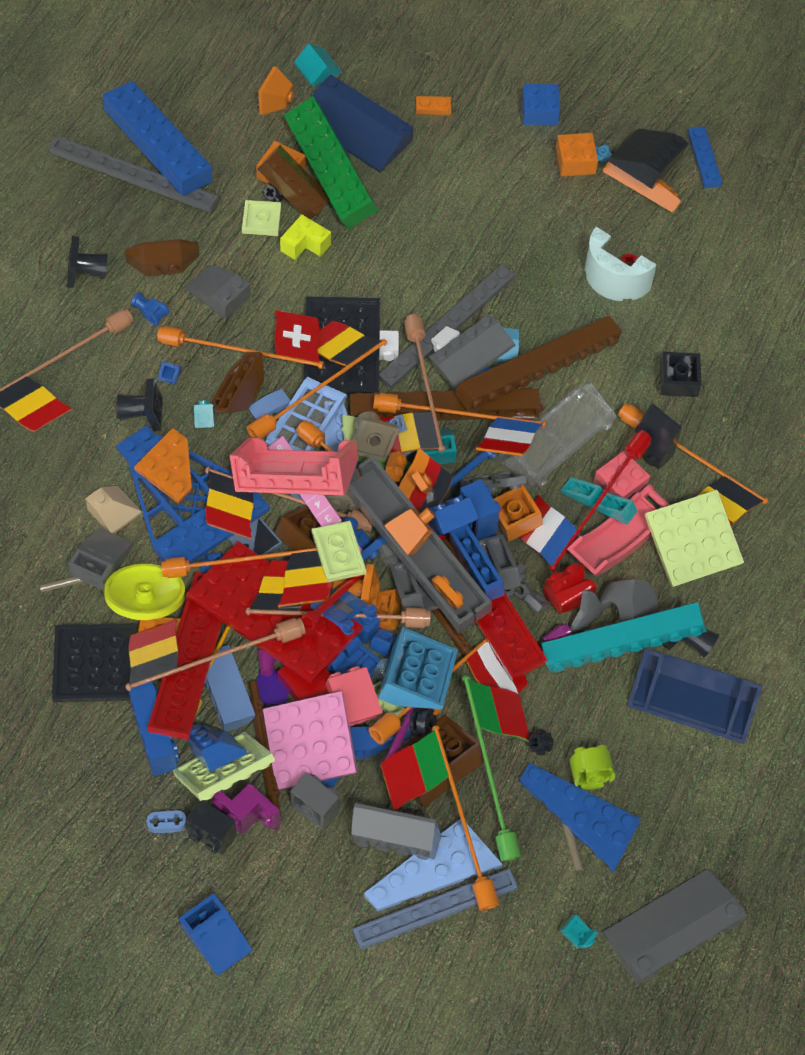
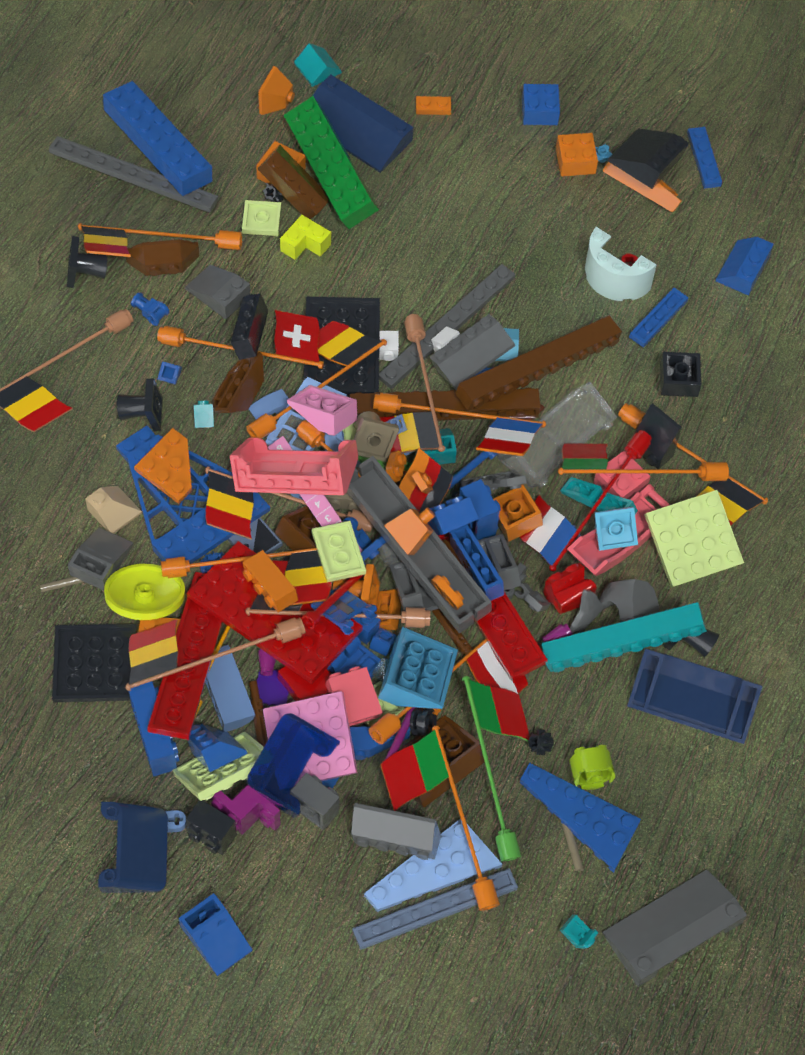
none -> flag [78,223,242,257]
none -> dark blue windscreen [98,802,168,893]
none -> black brick [231,293,269,360]
none -> orange brick [243,550,298,613]
none -> clear blue windscreen [247,713,340,818]
none -> bright pink slope [287,385,357,436]
none -> flag [558,444,729,481]
none -> medium azure slope [595,507,638,551]
none -> blue plate [629,288,689,348]
none -> blue slope [716,237,774,296]

